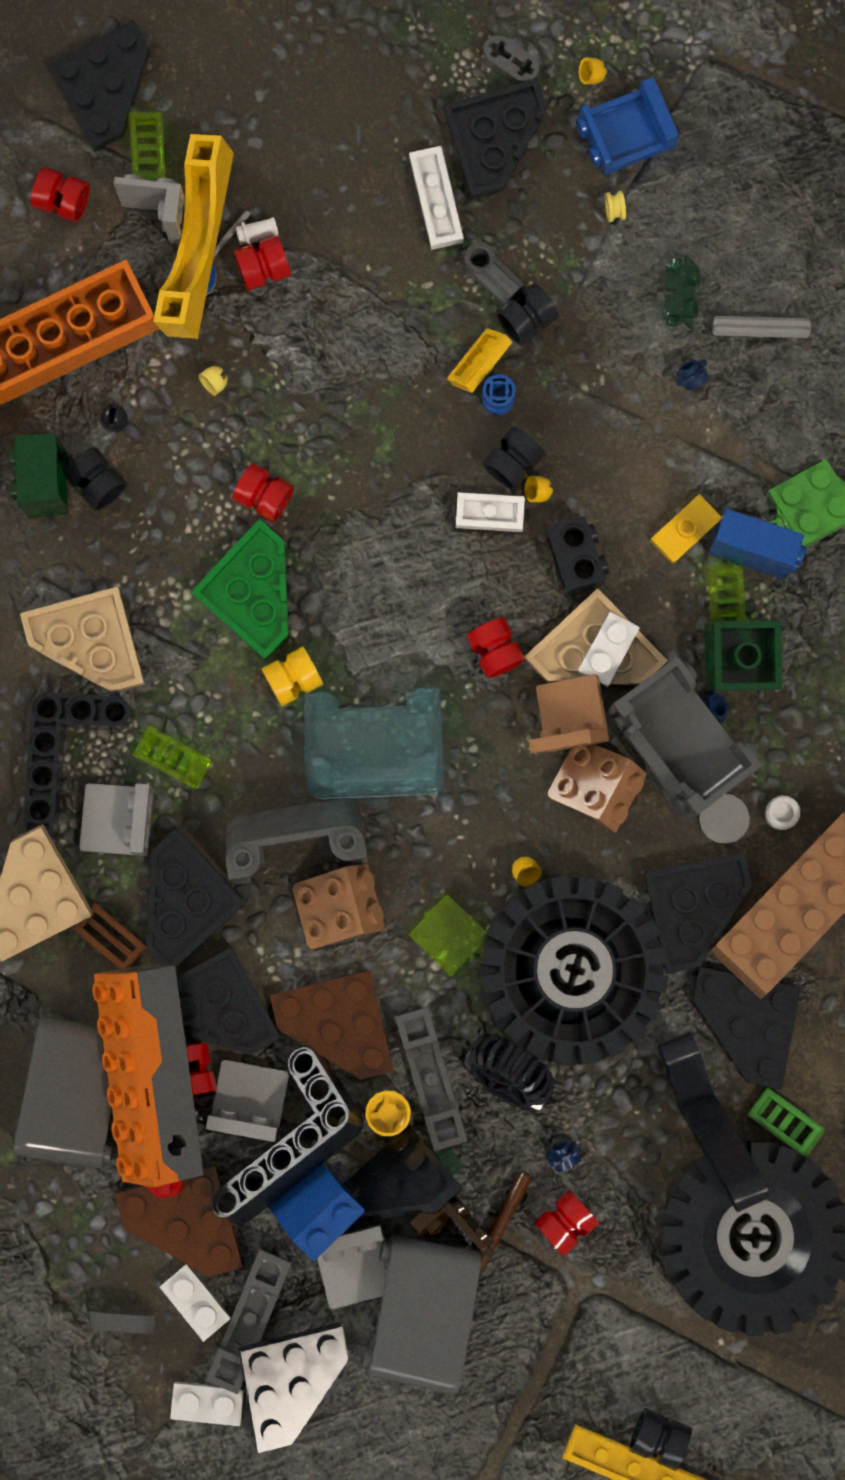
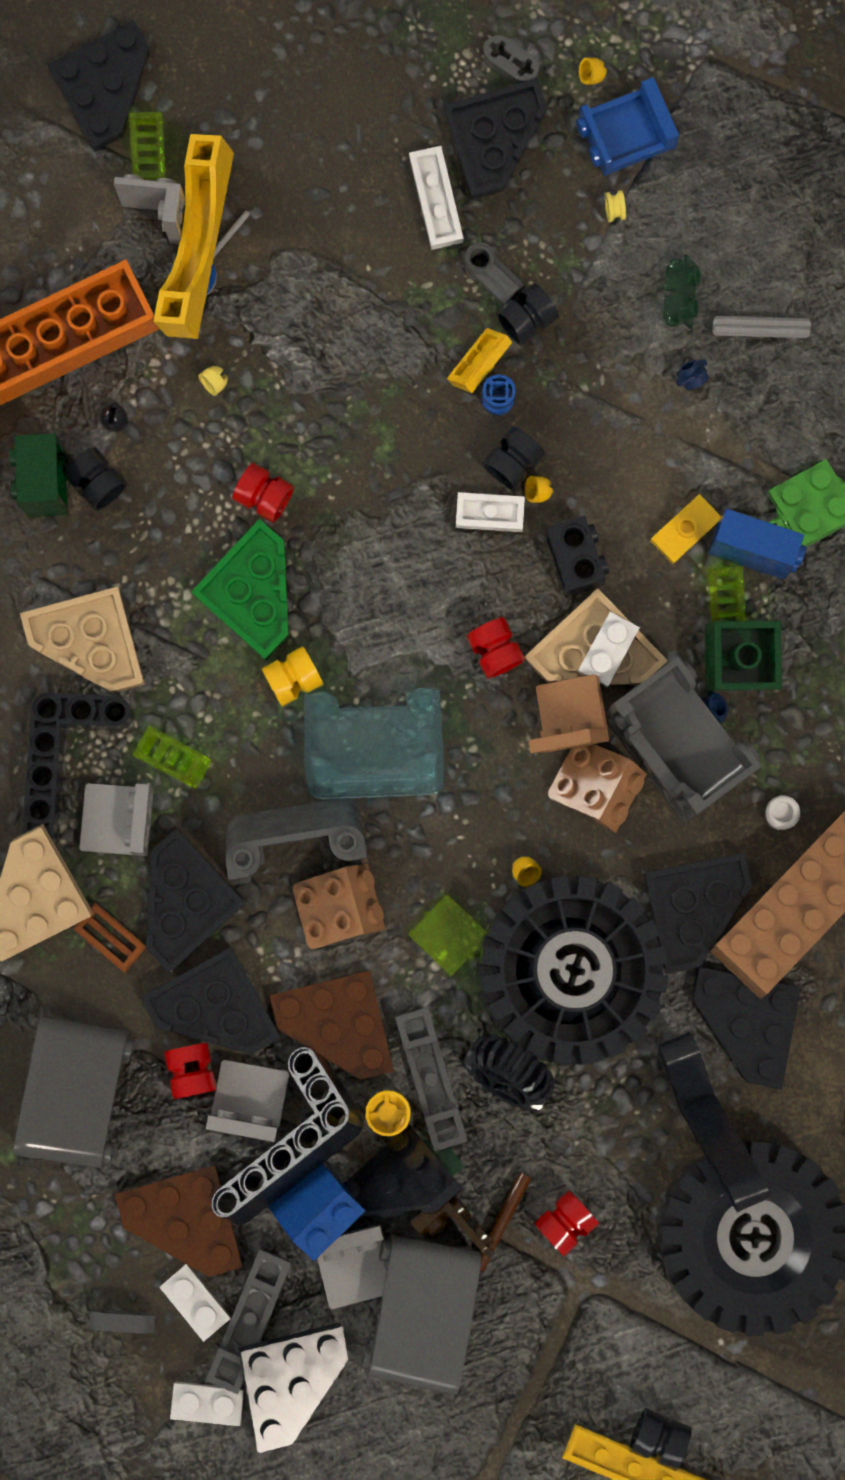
red wheel [31,166,90,223] -> none
piece [92,965,204,1198] -> none
red wheel [233,235,291,291] -> none
white pin [235,217,279,247] -> none
dark blue plate [546,1141,581,1172] -> none
light grey piece [699,794,750,844] -> none
bright green slope [747,1087,825,1157] -> none

